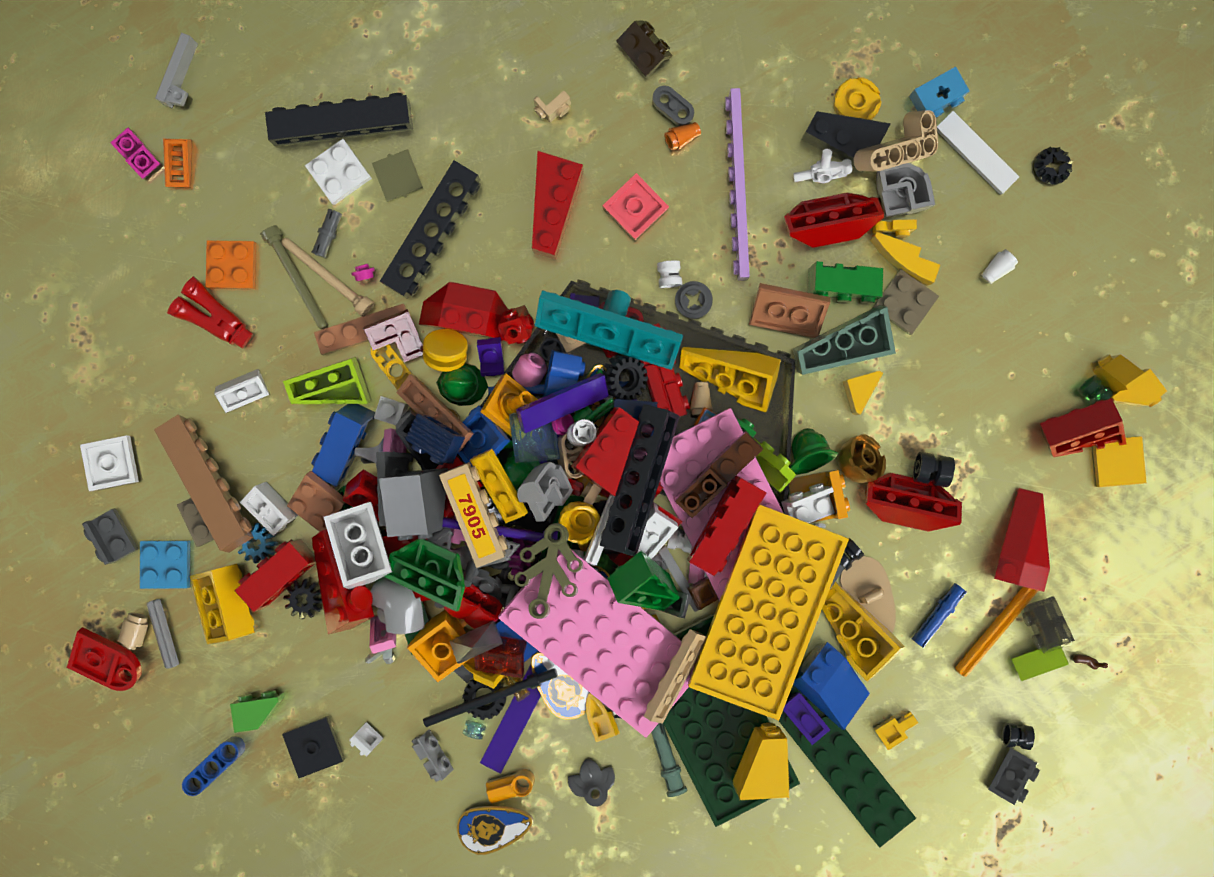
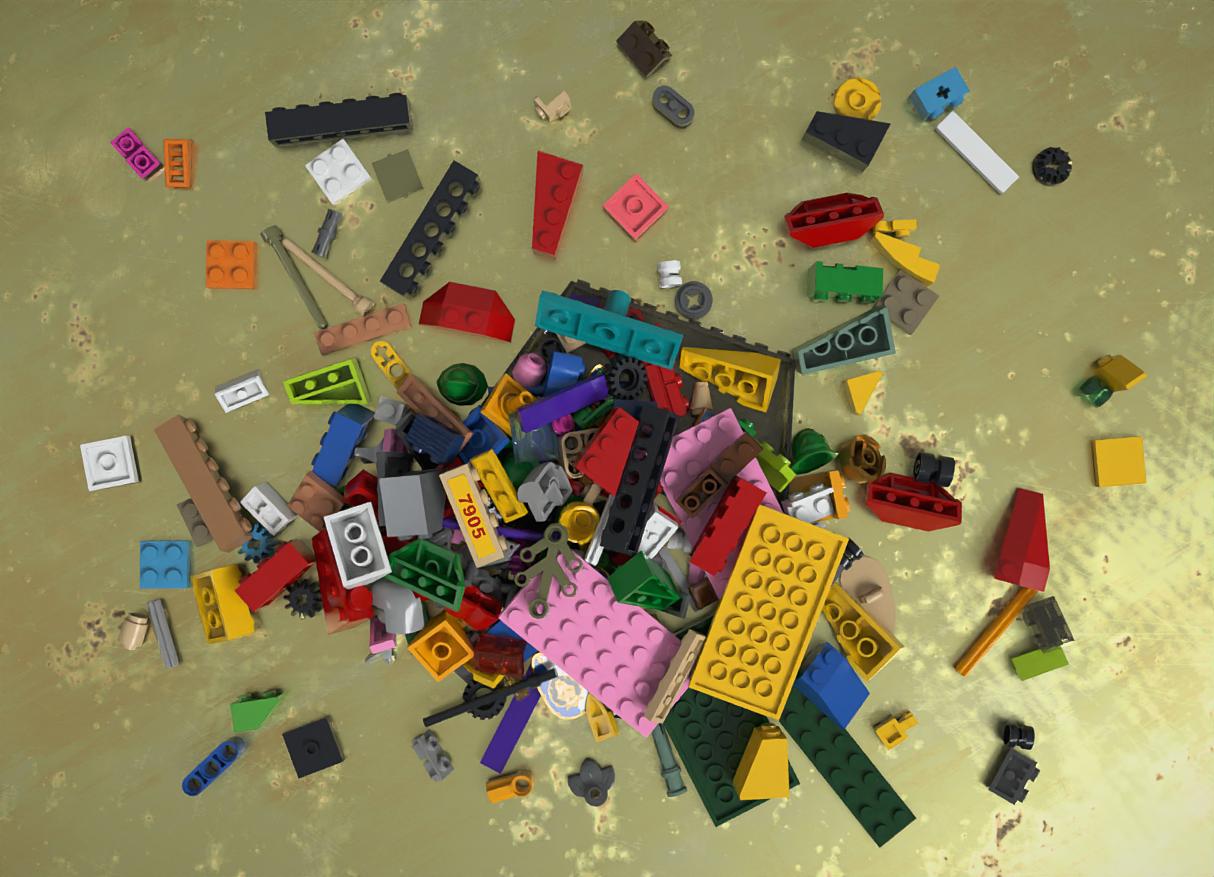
red tile [66,627,142,691] -> none
dark grey bracket [82,508,138,565] -> none
light grey hinge [155,33,198,108] -> none
red piece [167,276,253,349] -> none
white tile [350,722,383,757] -> none
dark pink plate [351,264,375,281] -> none
plate [363,309,423,362] -> none
yellow head [423,329,468,372] -> none
flat silver slope [449,621,503,664] -> none
shield [457,806,534,855] -> none
clear light blue bush [462,720,486,739] -> none
dark purple bracket [477,337,504,376] -> none
red brick [498,305,535,345] -> none
white wheel [567,419,597,447] -> none
orange cone [664,122,701,150] -> none
lavender plate [725,88,750,281] -> none
nougat tile [749,283,830,338] -> none
dark purple plate [783,691,830,745] -> none
white piece [793,149,852,183] -> none
tan beam [854,110,938,171] -> none
light grey brick [876,163,935,218] -> none
blue pin [911,583,967,648] -> none
white cone [981,249,1018,284] -> none
red wedge [1040,398,1127,457] -> none
reddish brown piece [1073,654,1108,670] -> none
yellow slope [1103,369,1167,407] -> none

